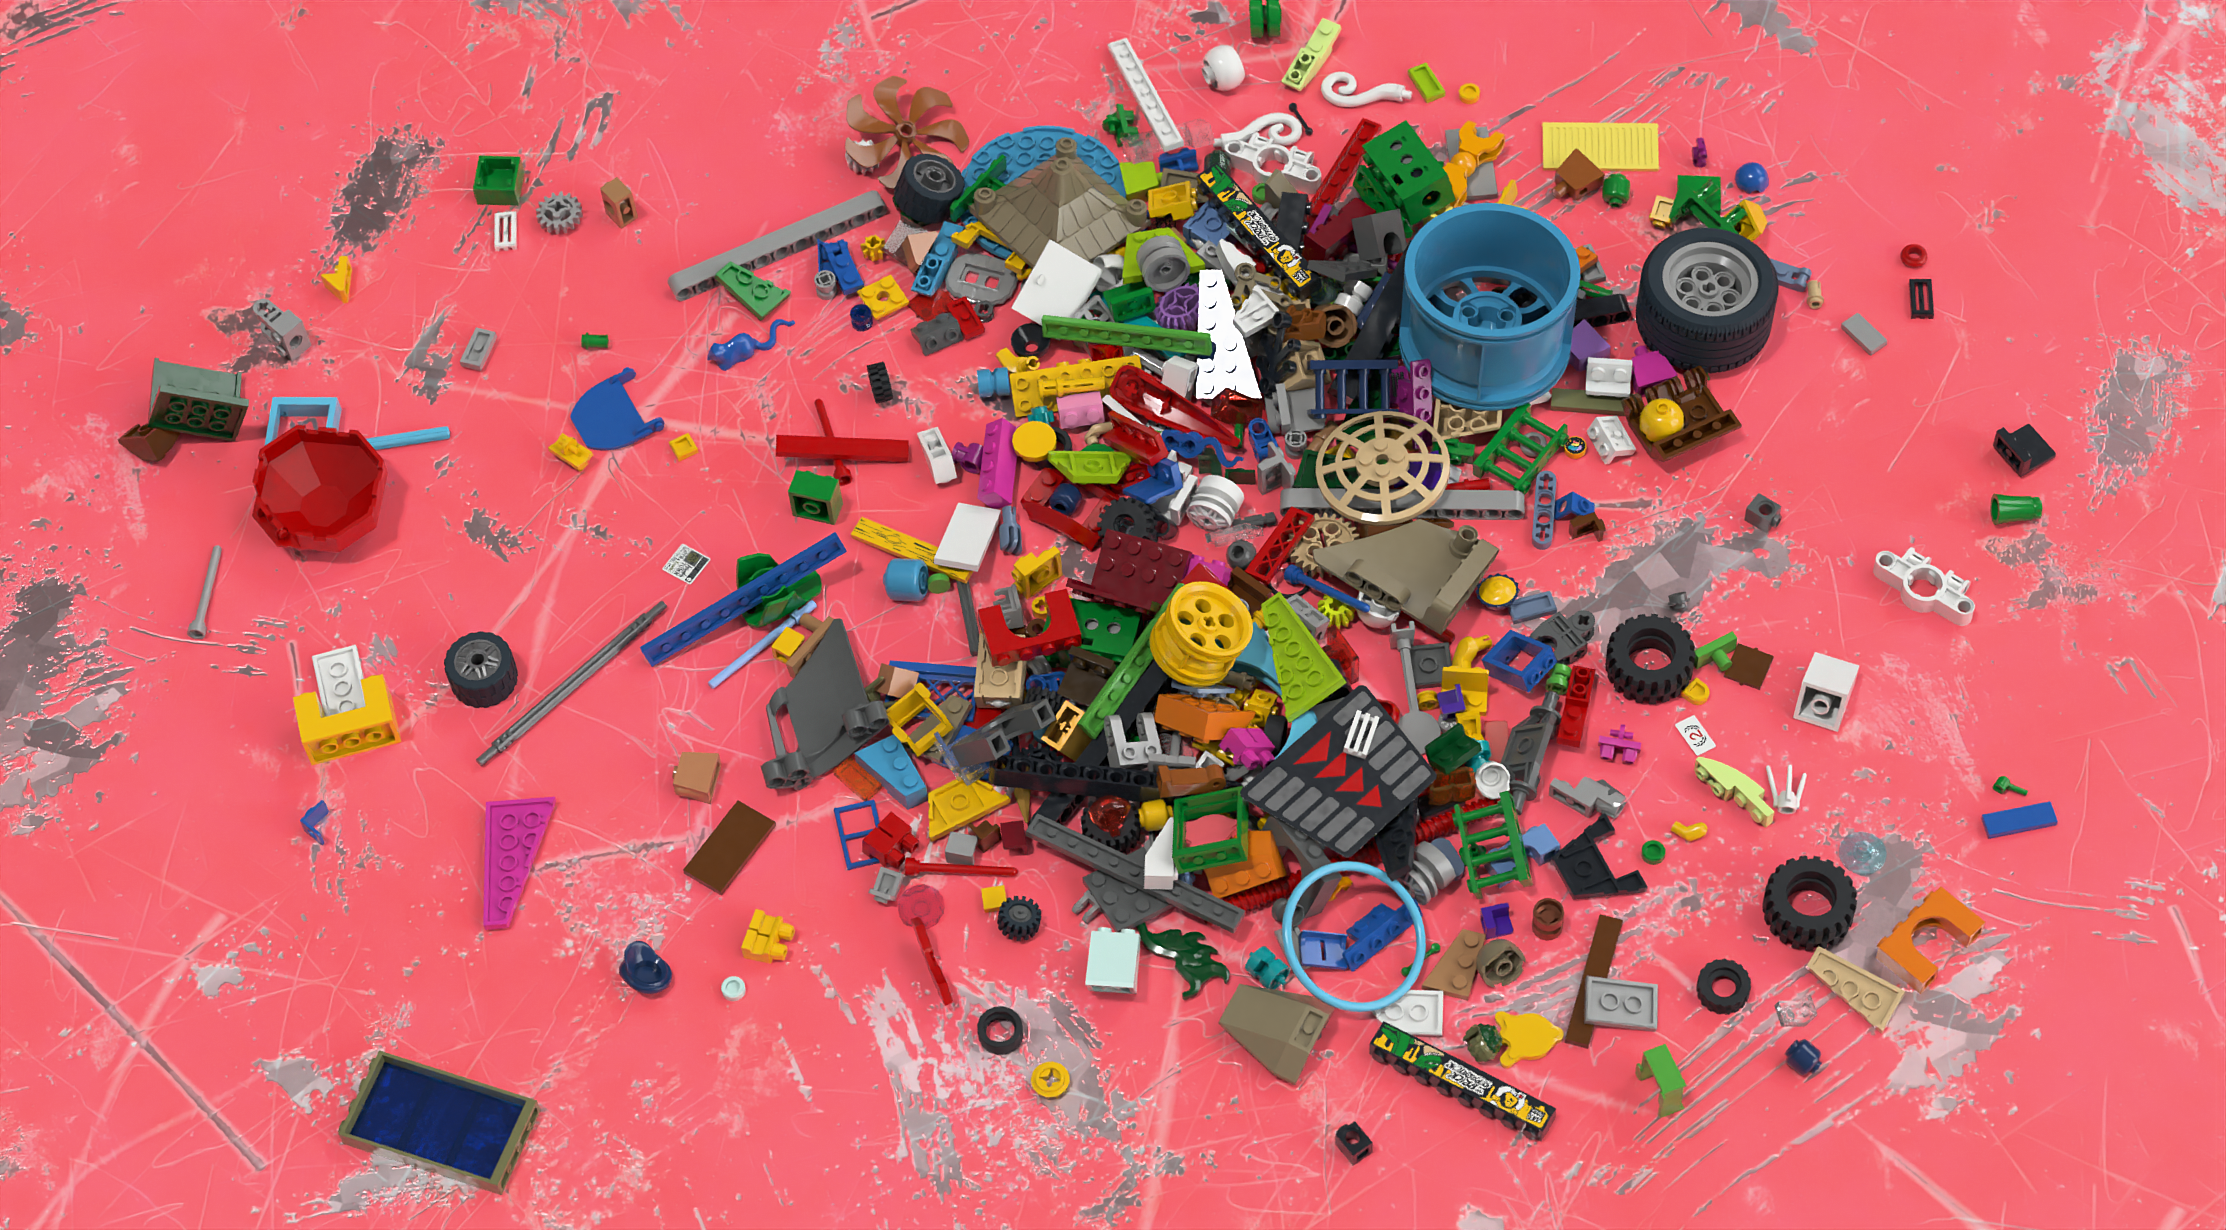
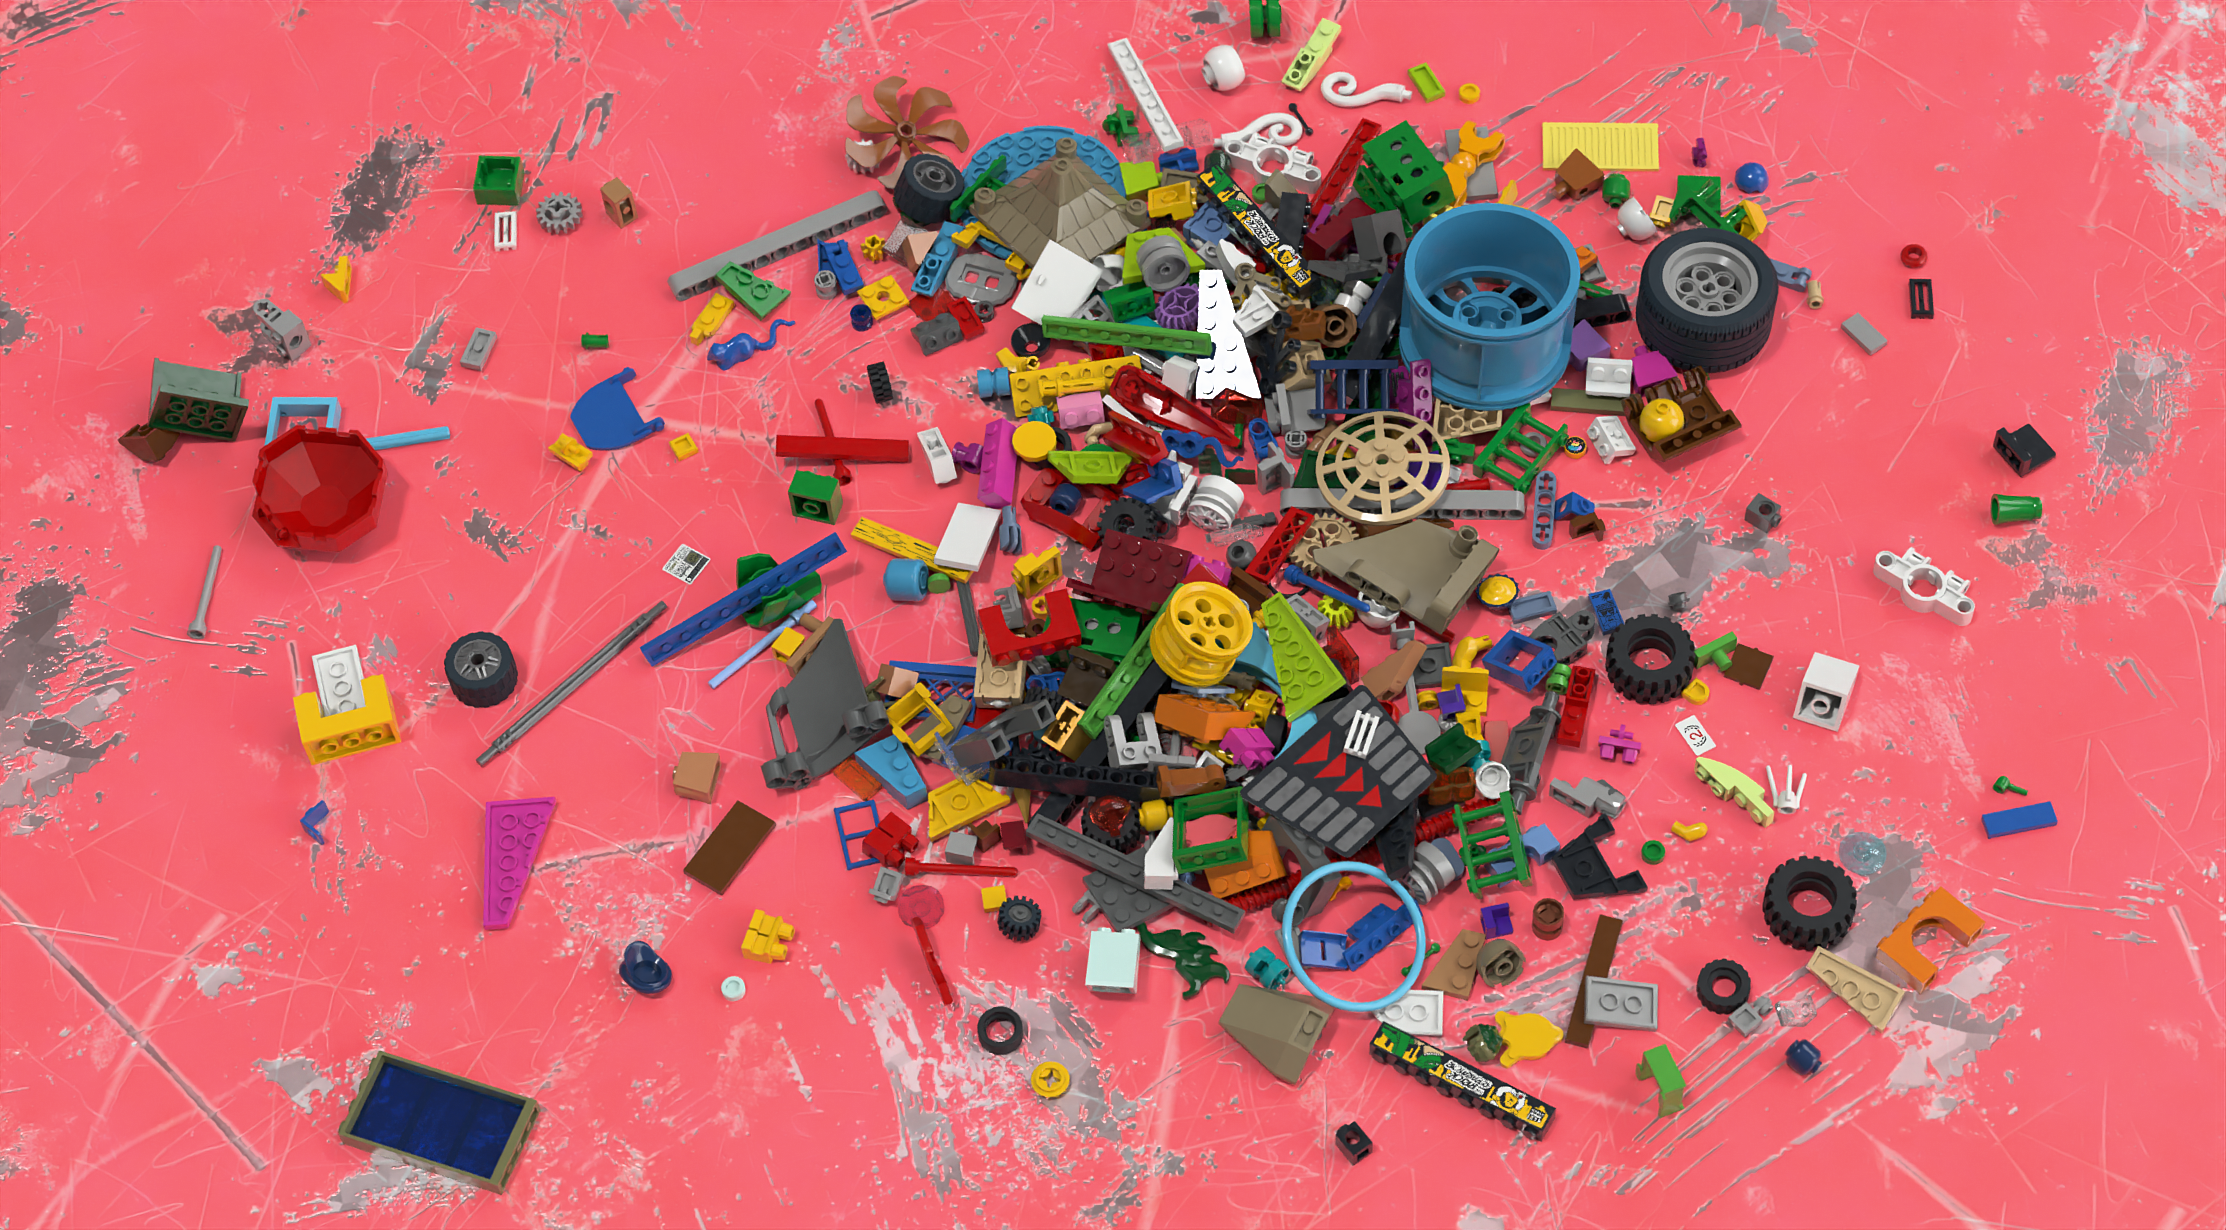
none -> yellow hinge [689,293,735,346]
none -> nougat slope [1361,639,1427,701]
none -> blue tile [1588,589,1625,636]
none -> white cylinder [1617,197,1657,240]
none -> light grey plate [1728,996,1774,1037]

